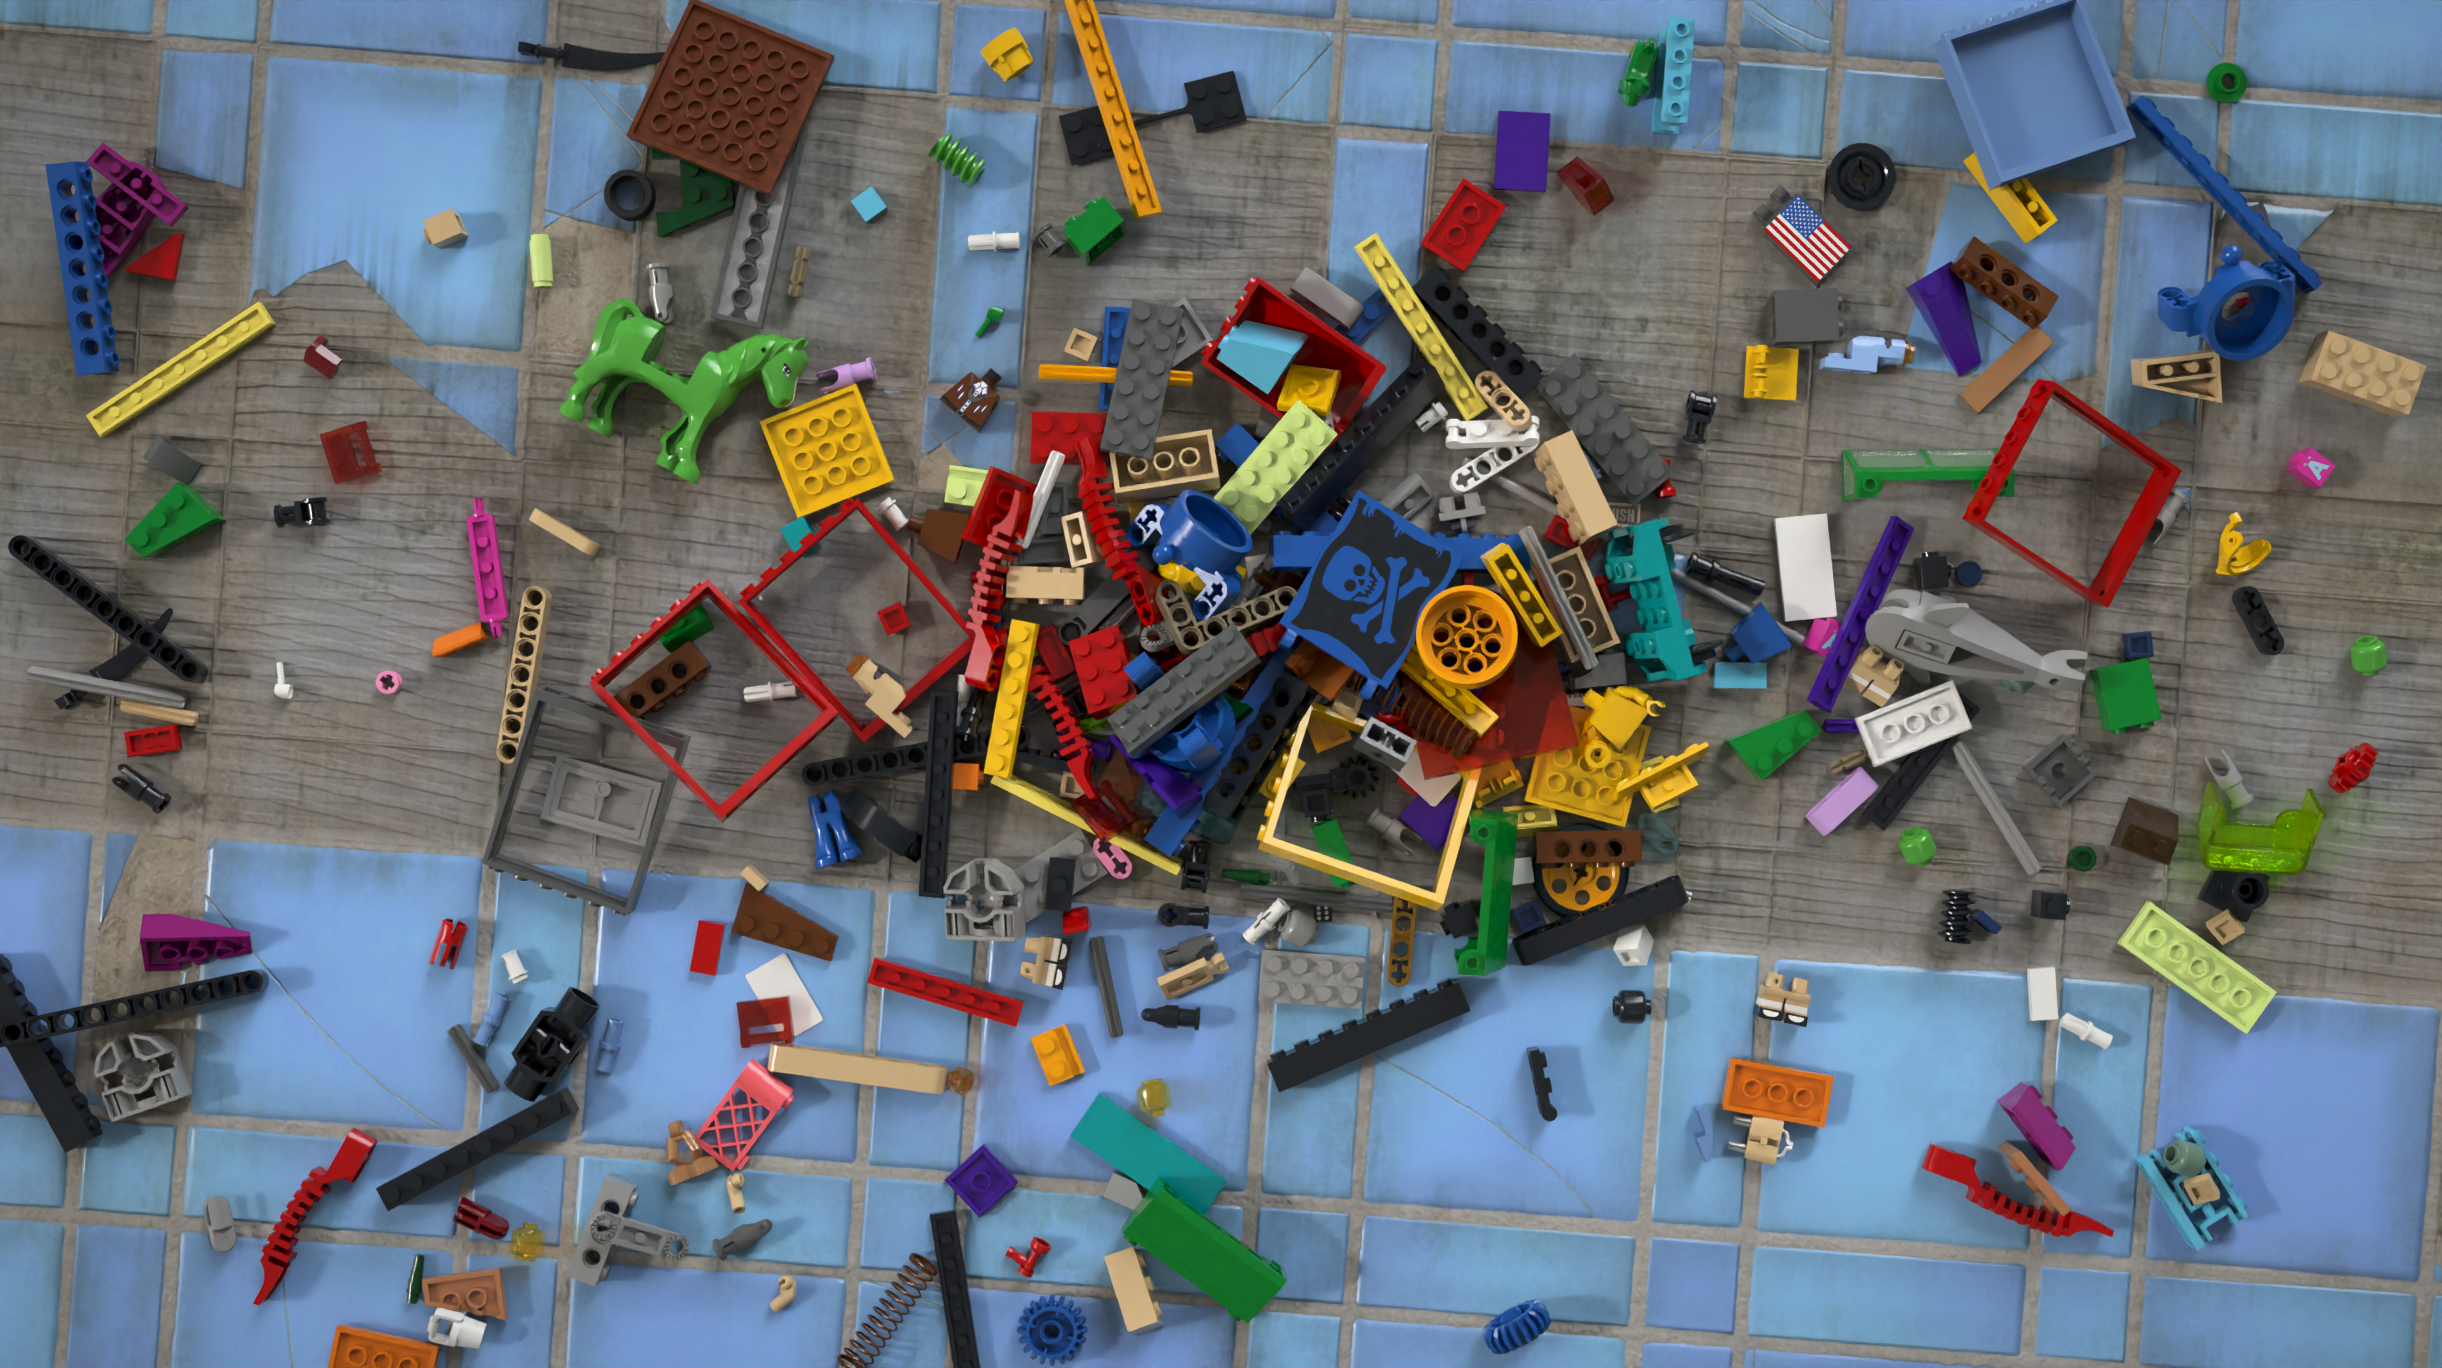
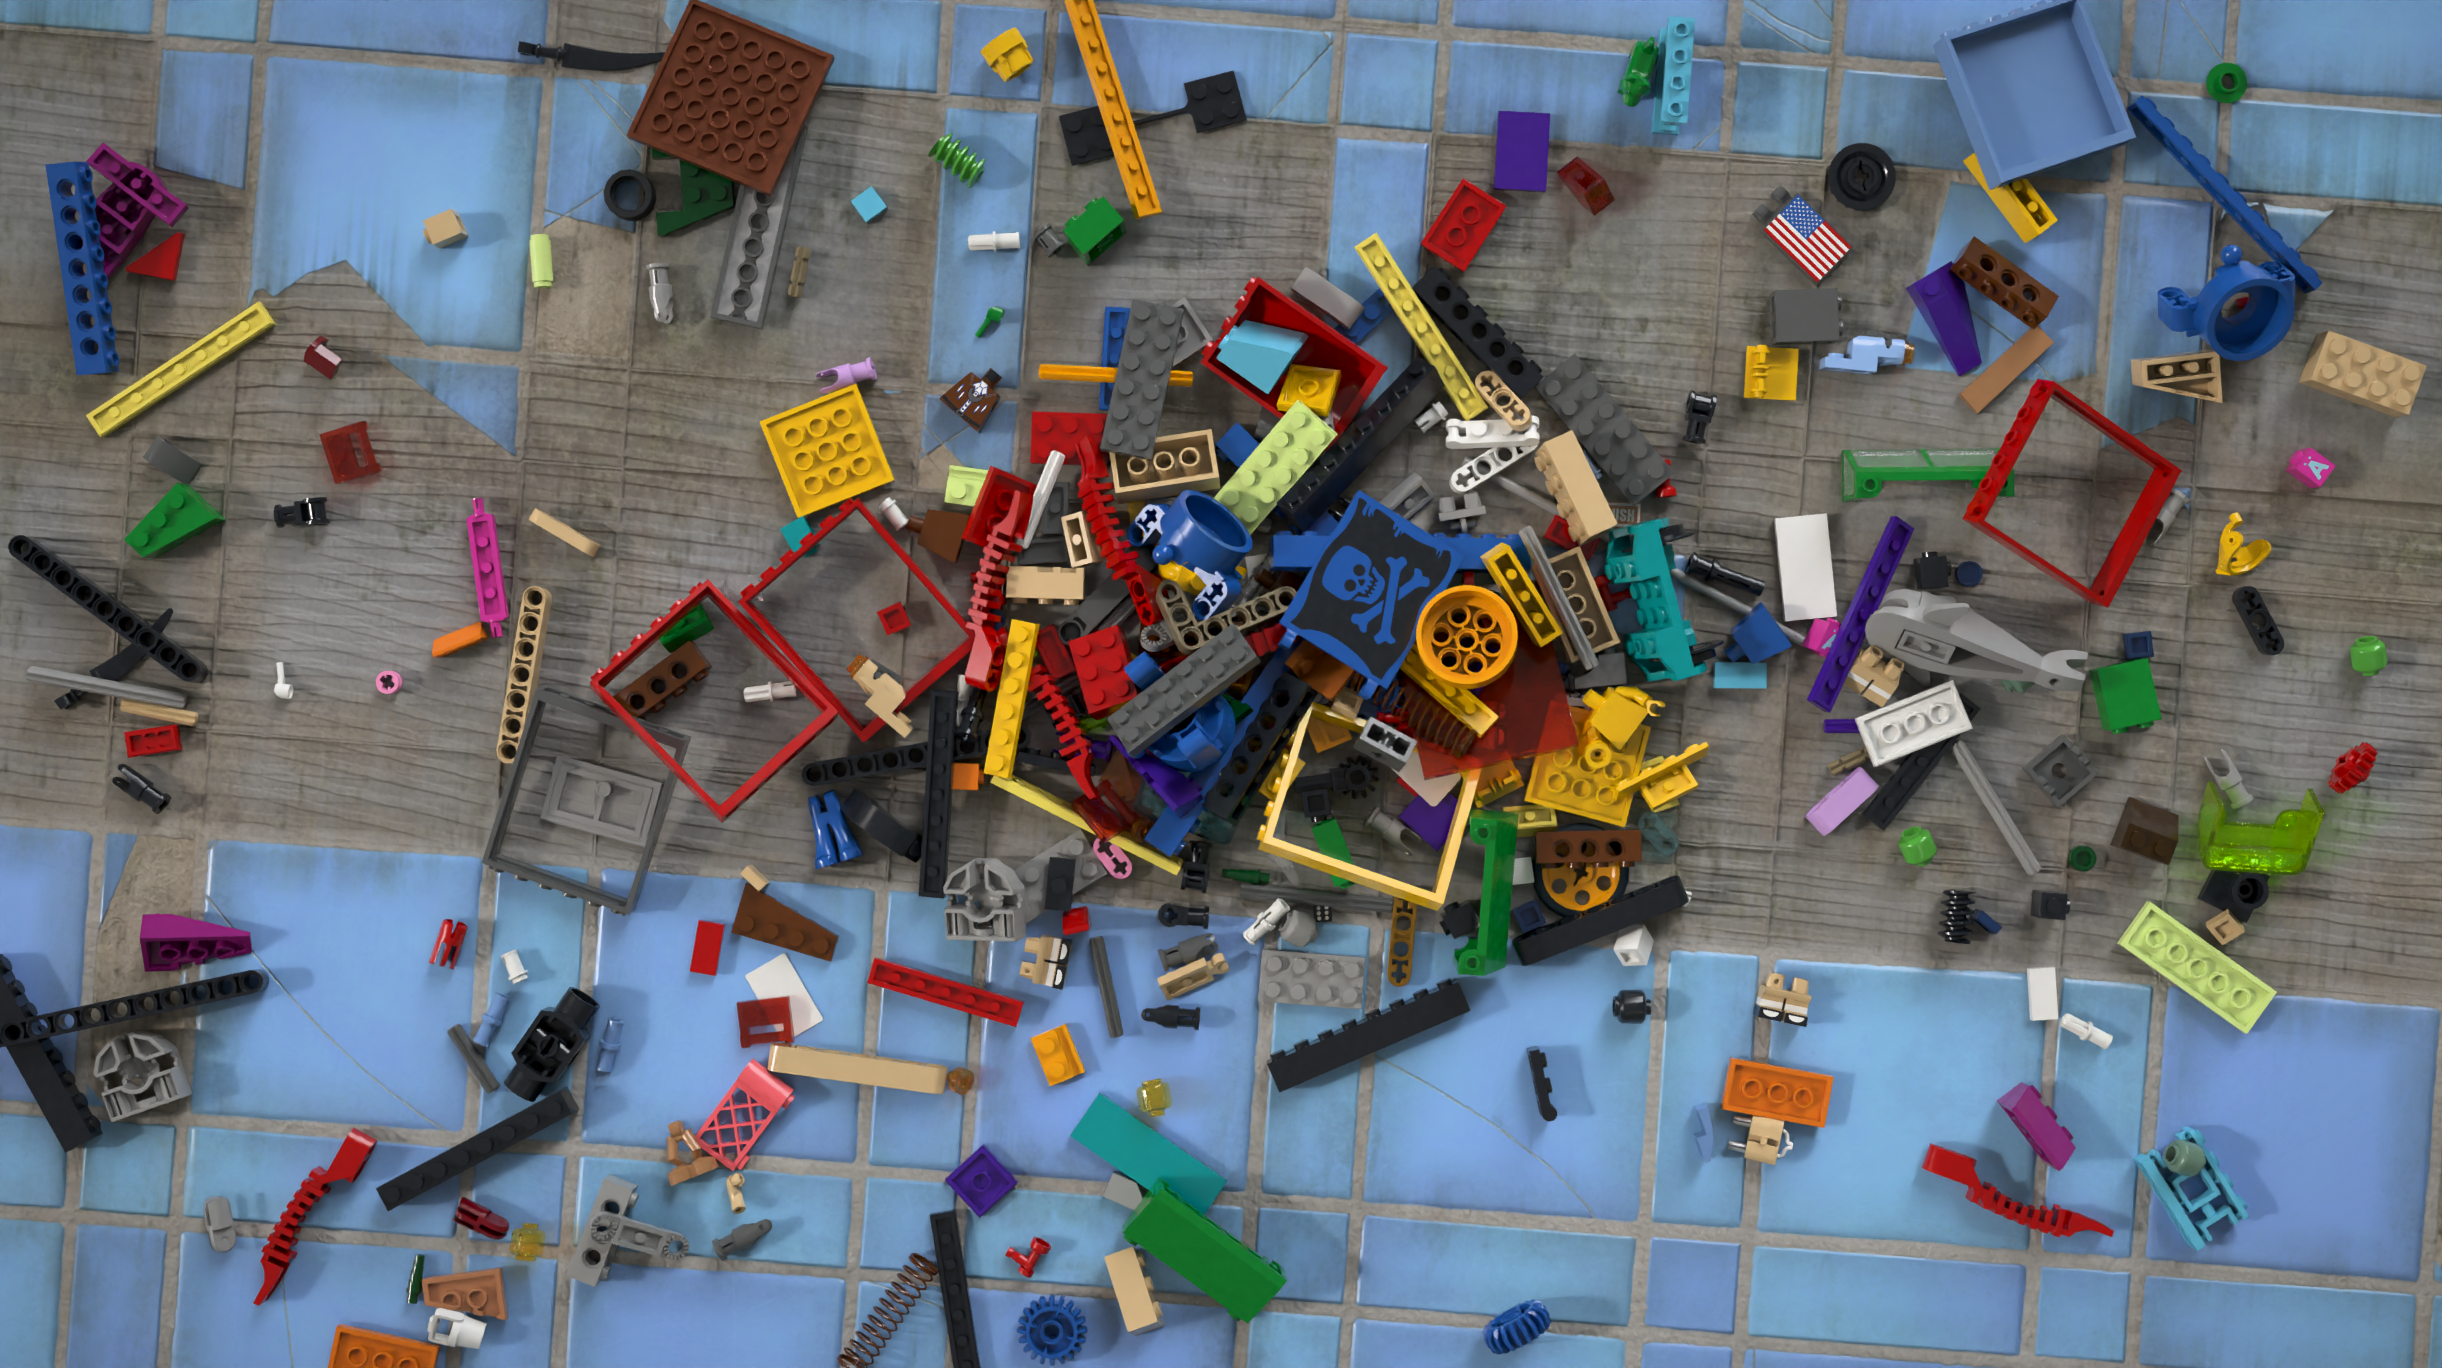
bright green animal [558,298,809,485] -> none
tan arm [769,1275,796,1313] -> none
tan tile [1059,771,1086,801] -> none
tan tile [1064,327,1098,362] -> none
green wedge [1724,710,1822,781] -> none
nougat wing [1997,1141,2071,1216] -> none
tan plate [2184,1173,2220,1205] -> none

